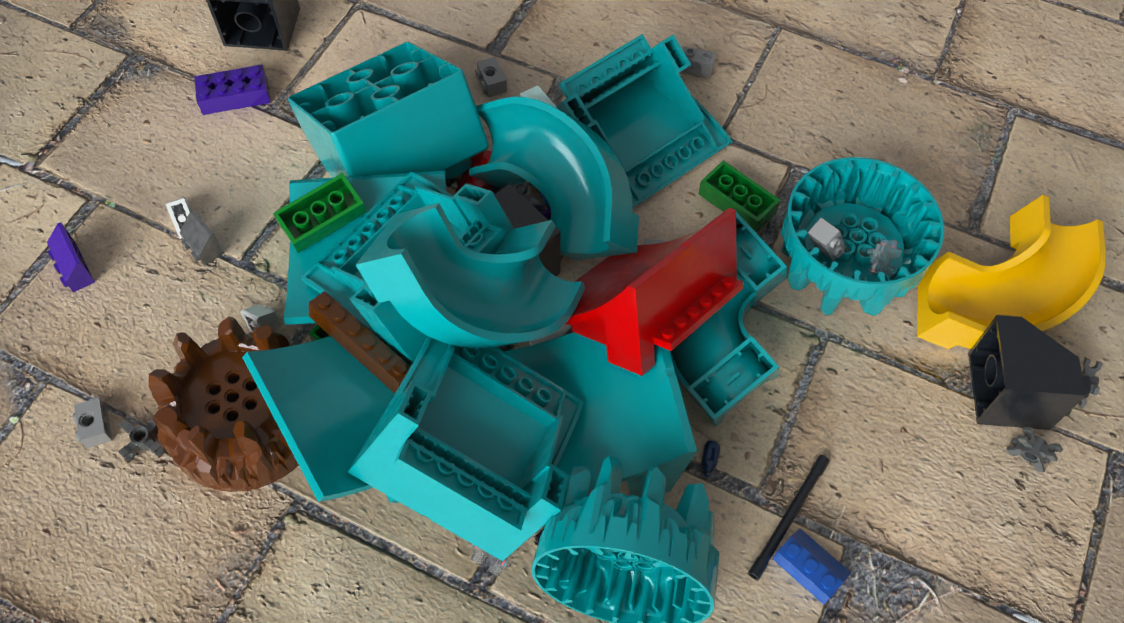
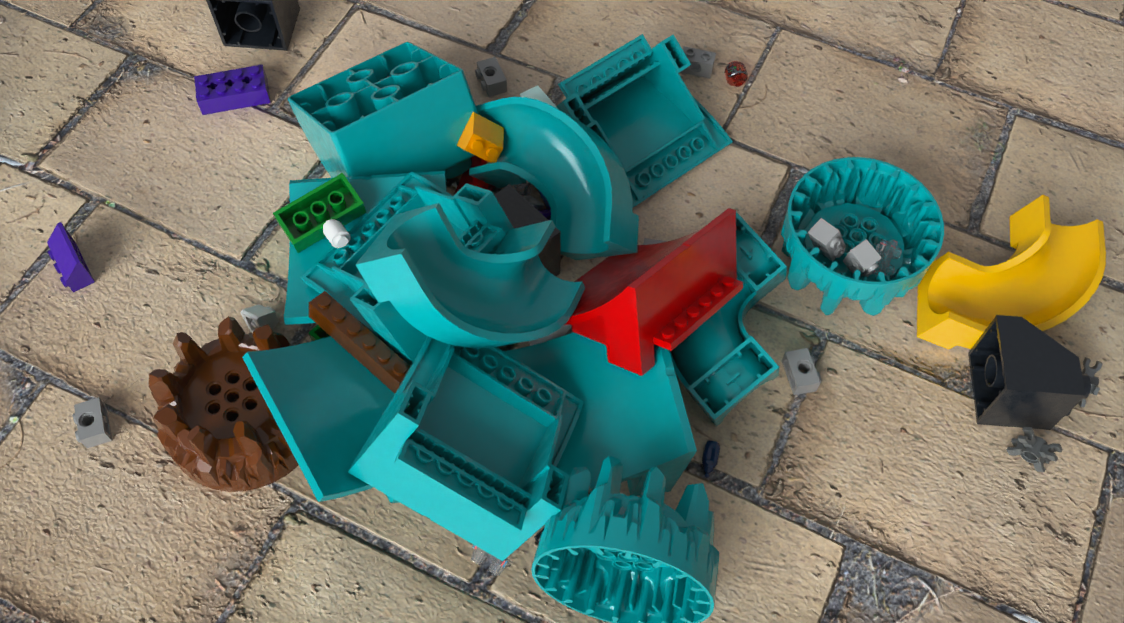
dark grey pin [118,416,165,462] -> none
white slope [166,196,191,239] -> none
flat silver slope [180,210,224,266] -> none
green brick [698,160,781,233] -> none
black piece [748,455,830,580] -> none
blue slope [773,529,851,605] -> none
none -> white brick [323,219,350,248]
none -> light orange slope [457,112,504,163]
none -> clear red head [724,61,748,87]
none -> light grey brick [782,348,821,396]
none -> light grey brick [843,239,882,278]

